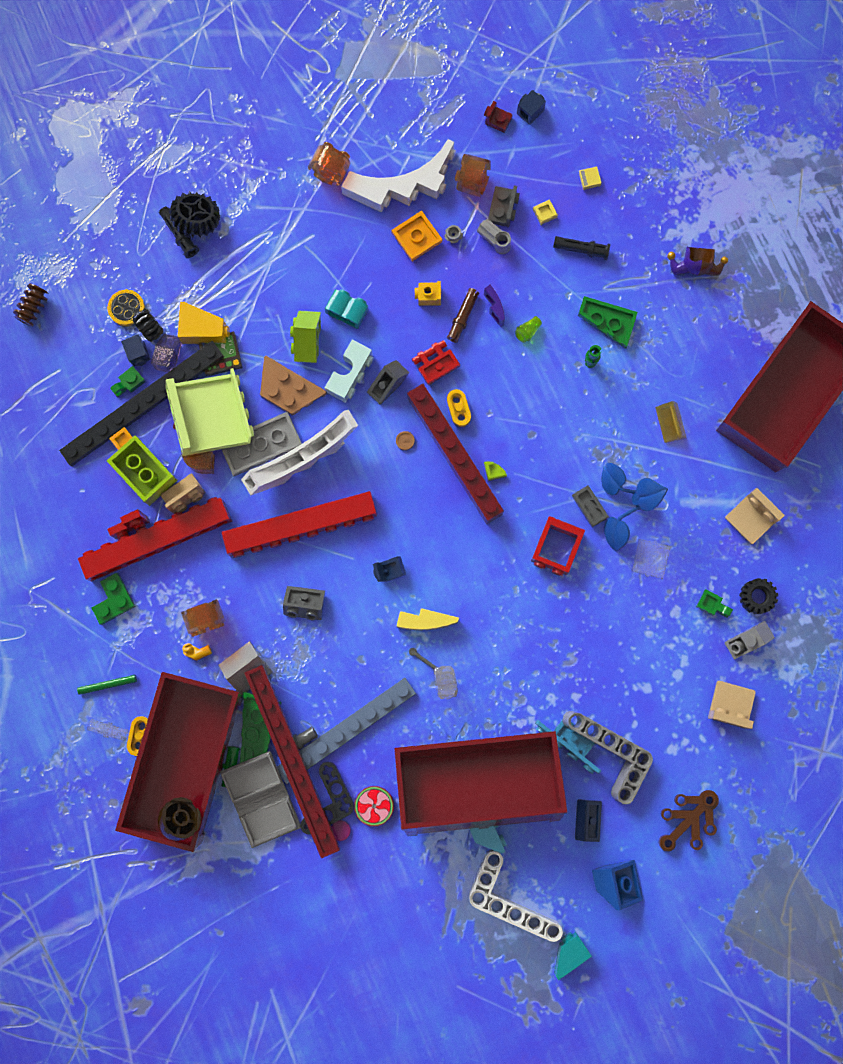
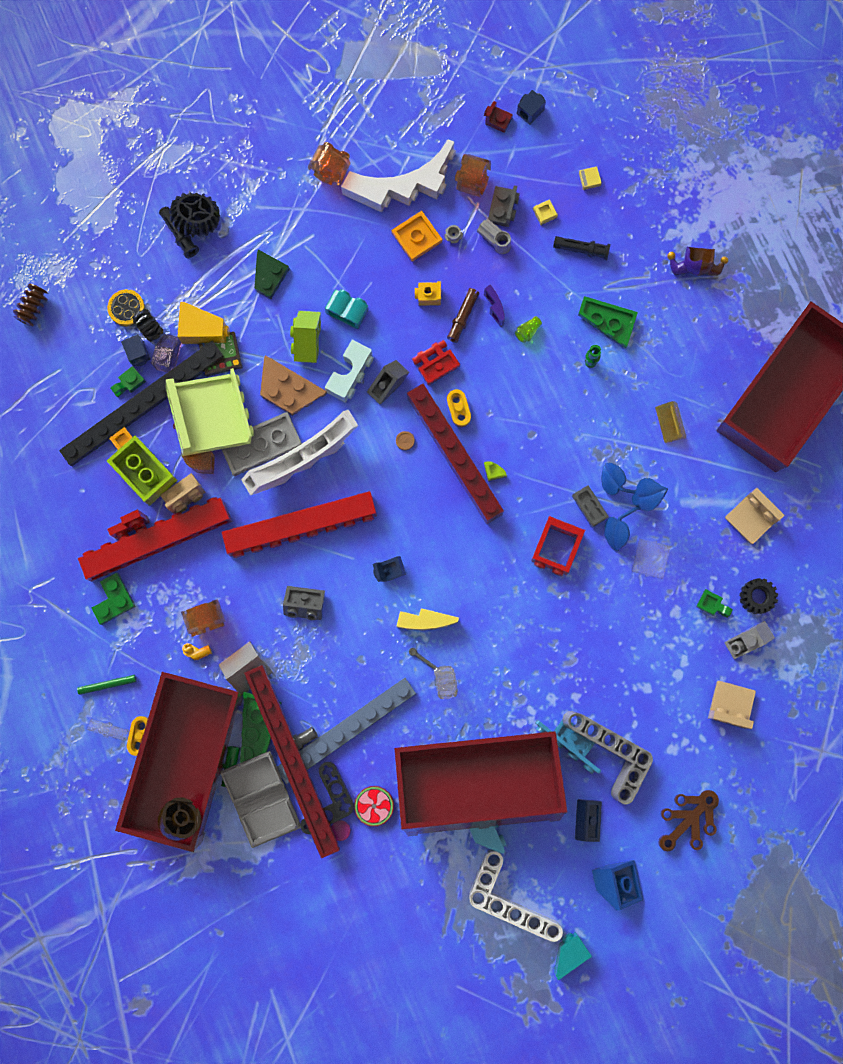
none -> dark green wing [254,249,290,299]

